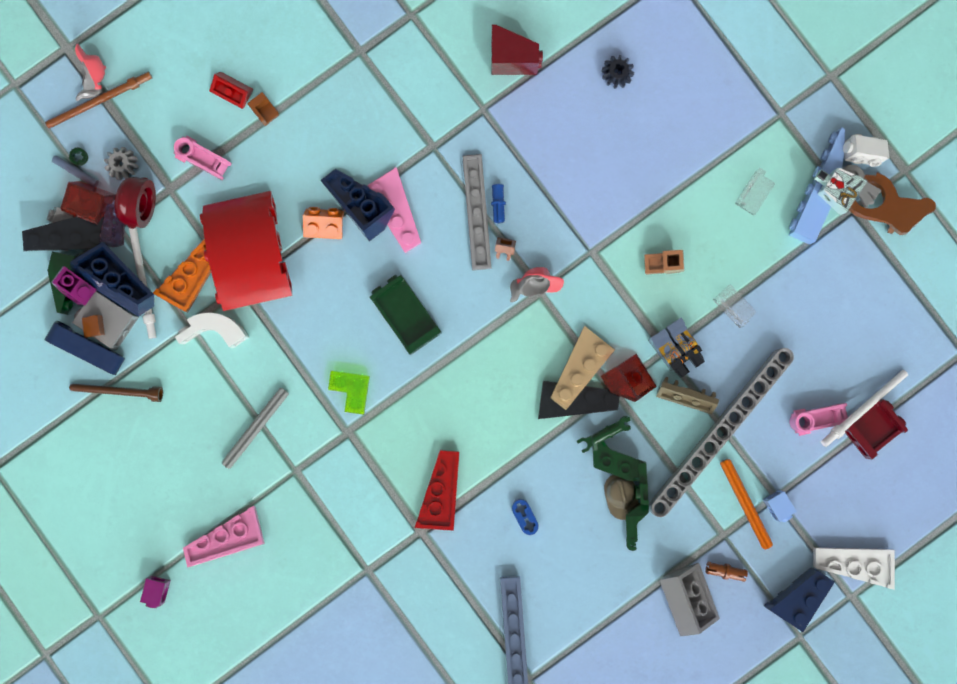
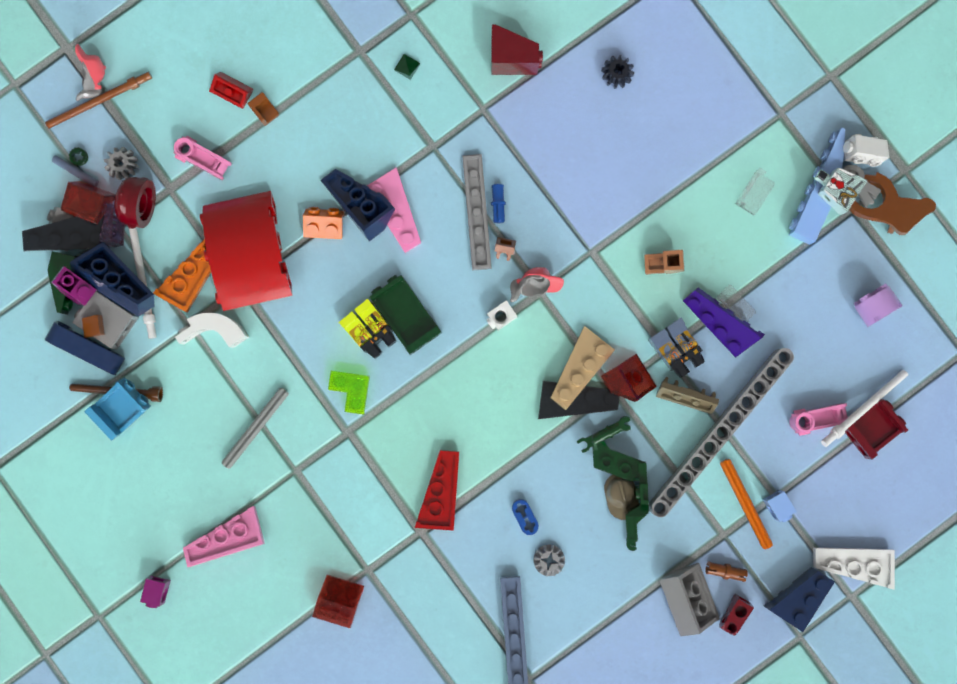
none -> dark azure panel [84,377,151,441]
none -> clear red slope [312,574,364,628]
none -> hips [338,299,397,359]
none -> dark green slope [394,54,420,80]
none -> white brick [486,300,518,331]
none -> light grey gear [534,544,565,576]
none -> dark purple wing [683,287,765,358]
none -> dark red leg [719,594,754,636]
none -> lavender brick [854,284,903,327]

